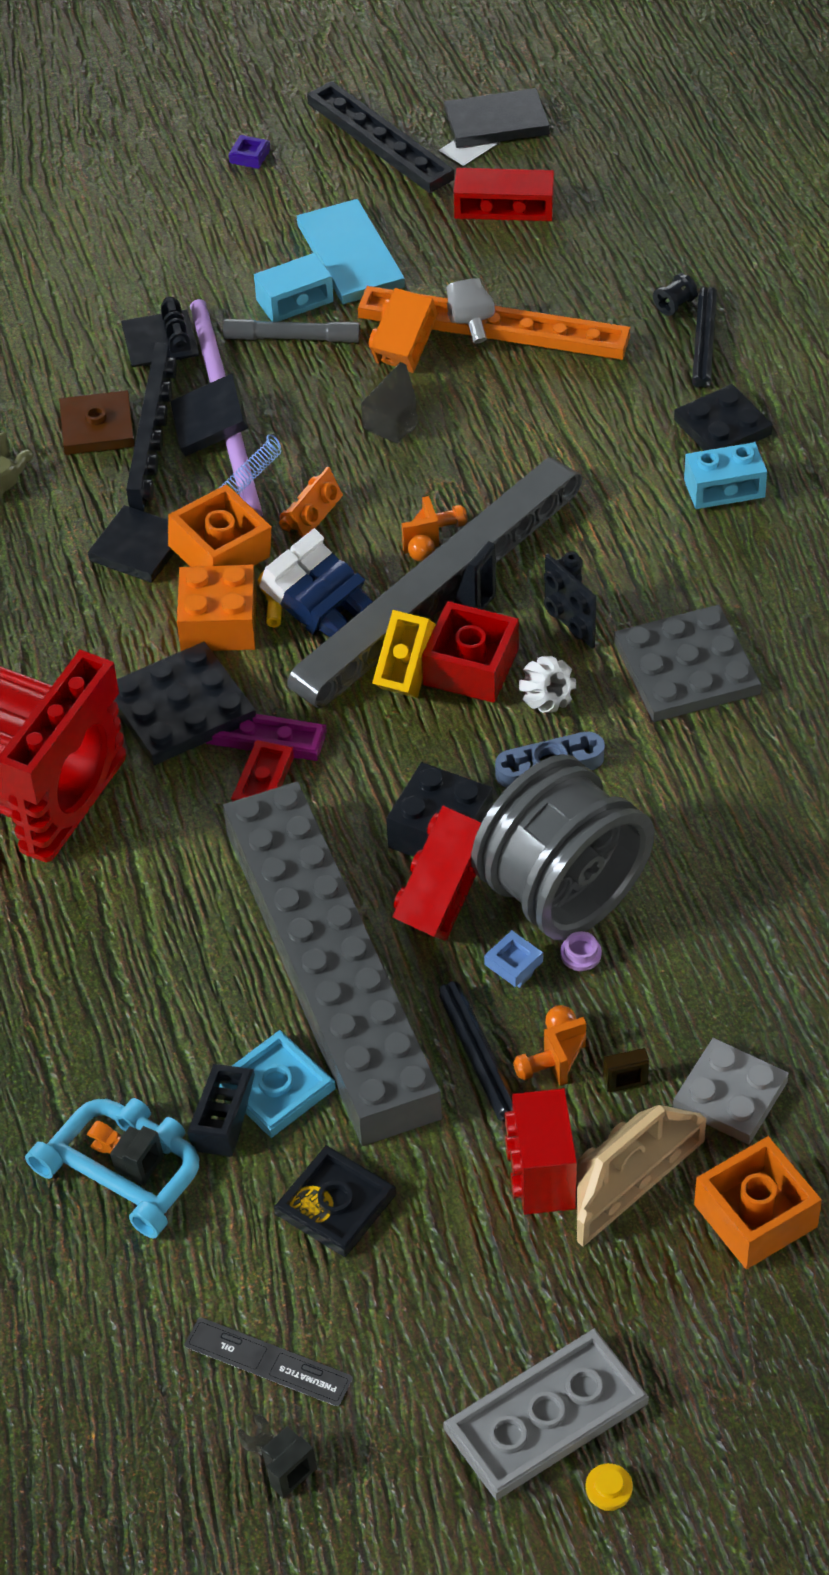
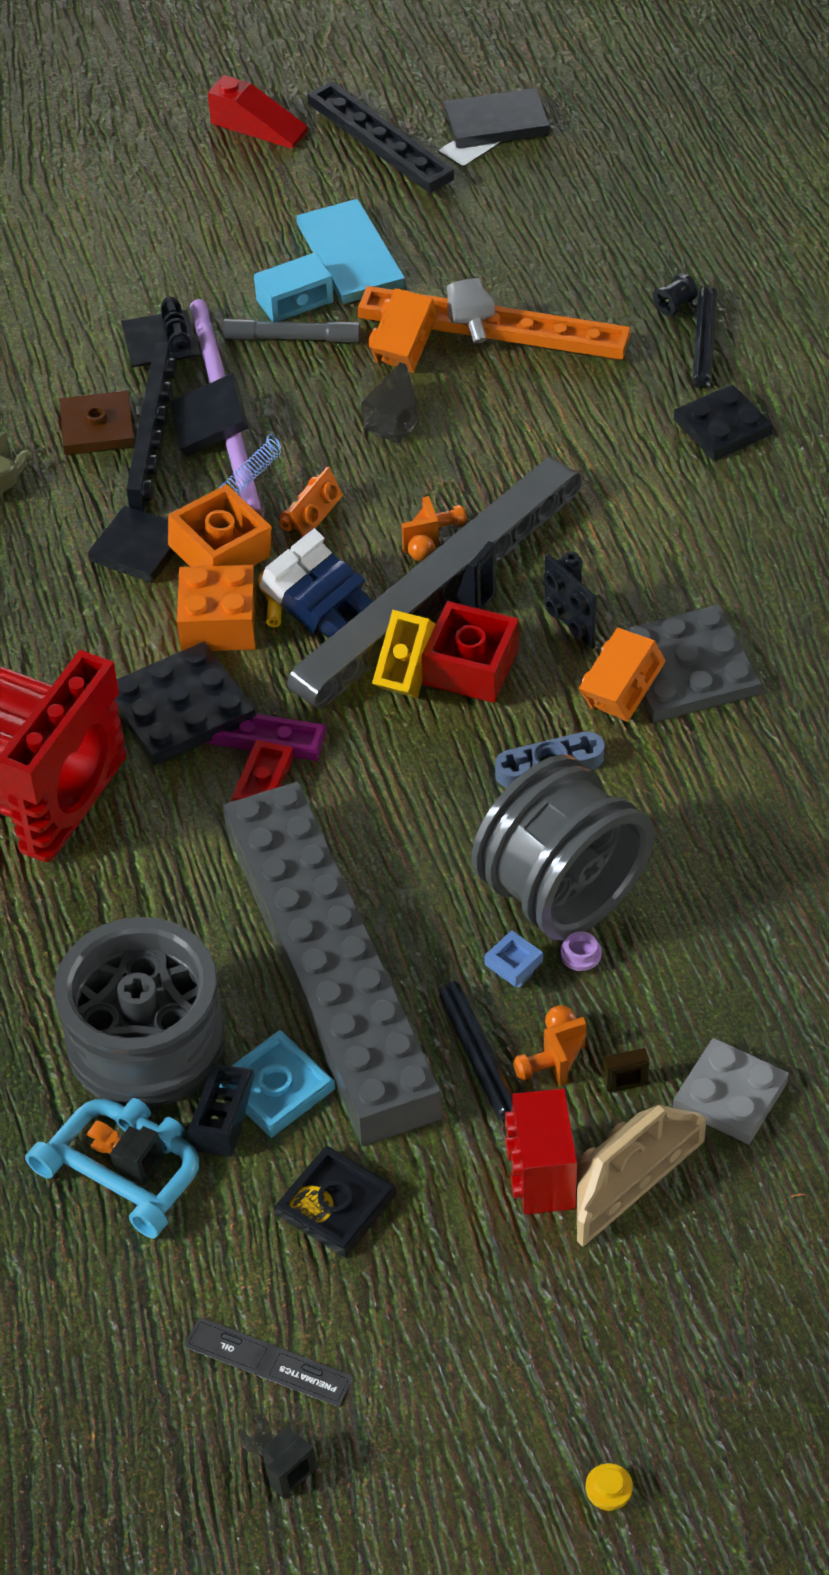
dark purple tile [228,135,270,169] -> none
black brick [386,762,493,857] -> none
red brick [392,805,481,941] -> none
light grey piece [443,1328,649,1501] -> none
red brick [454,168,554,221] -> none
white piece [519,656,576,713] -> none
medium azure brick [684,442,767,509] -> none
orange brick [694,1136,822,1270] -> none
none -> dark grey wheel [54,917,225,1108]
none -> red slope [208,75,308,149]
none -> orange hinge [578,627,666,722]

